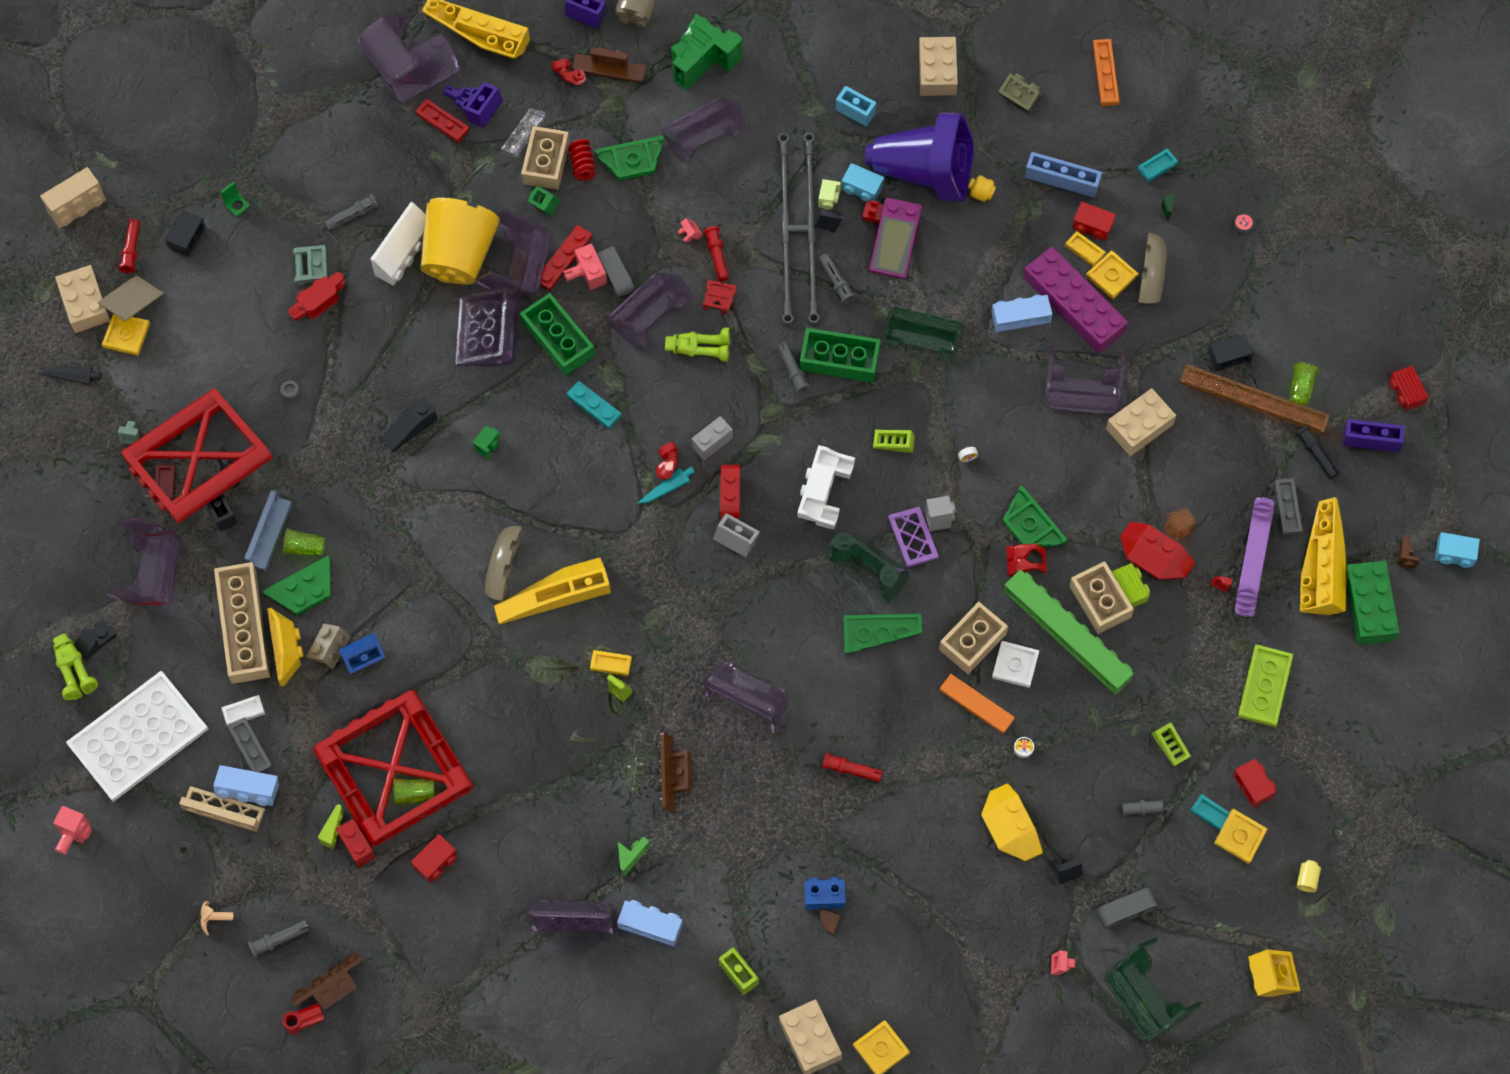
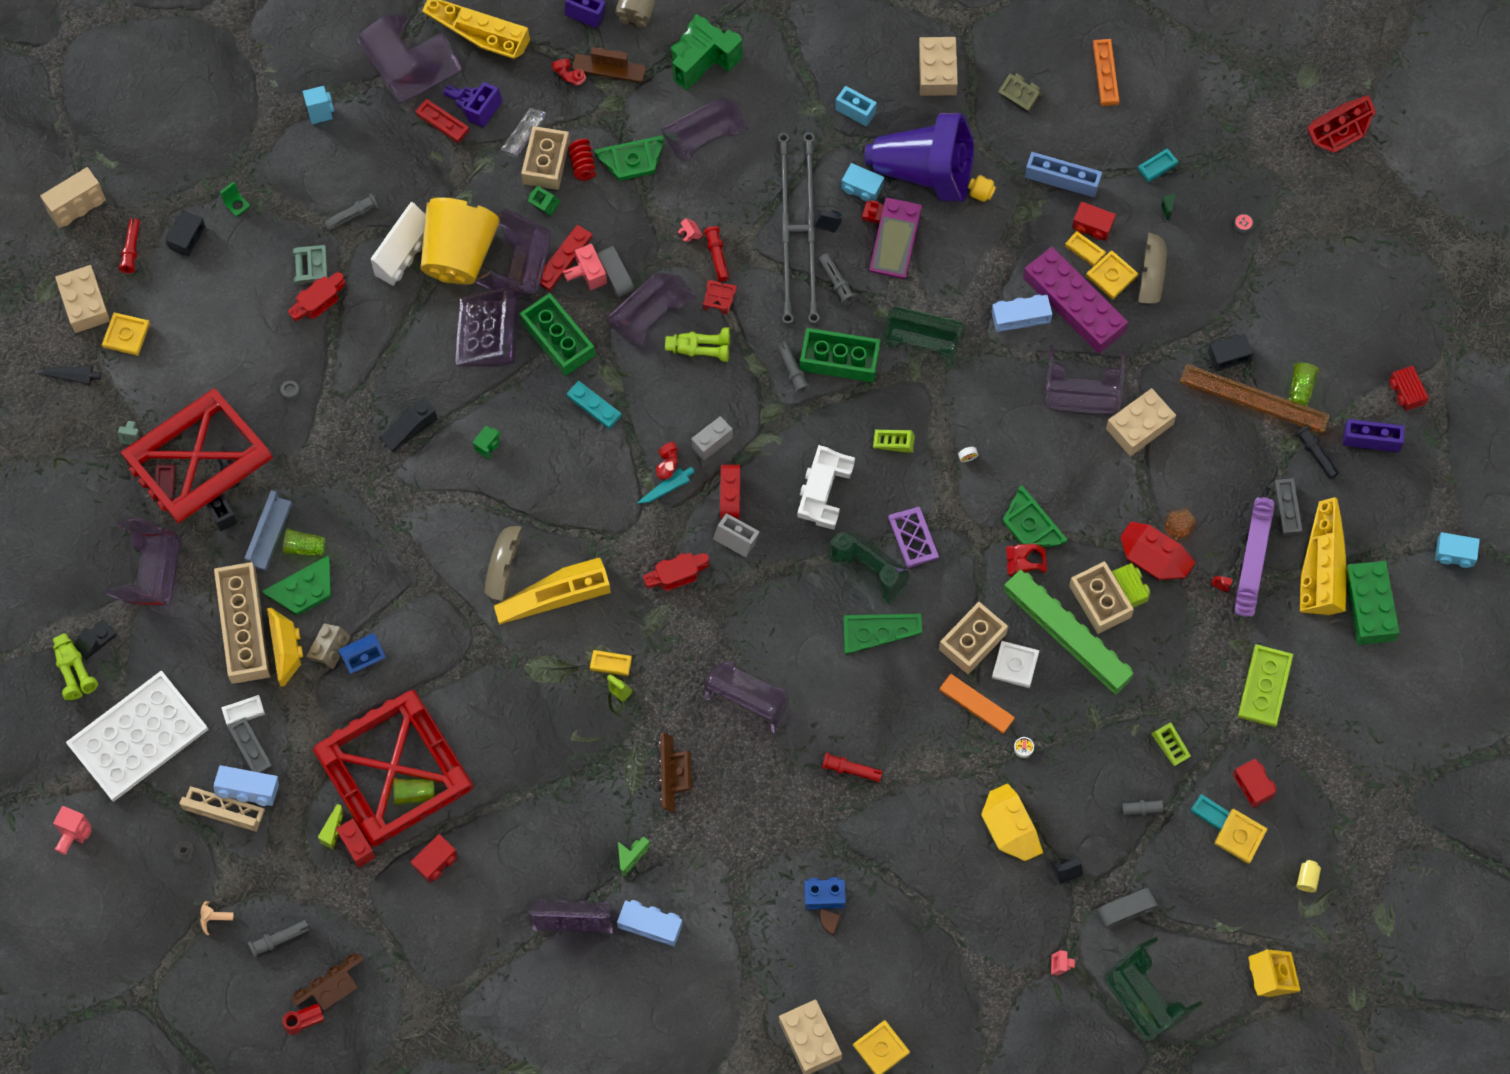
dark tan window [98,275,164,321] -> none
lime brick [719,947,759,995] -> none
yellowish green brick [818,179,841,210] -> none
light grey brick [925,496,956,532] -> none
reddish brown bracket [1397,536,1420,569] -> none
none -> medium azure brick [303,86,334,124]
none -> red hinge [643,553,710,591]
none -> red wedge [1307,95,1376,153]

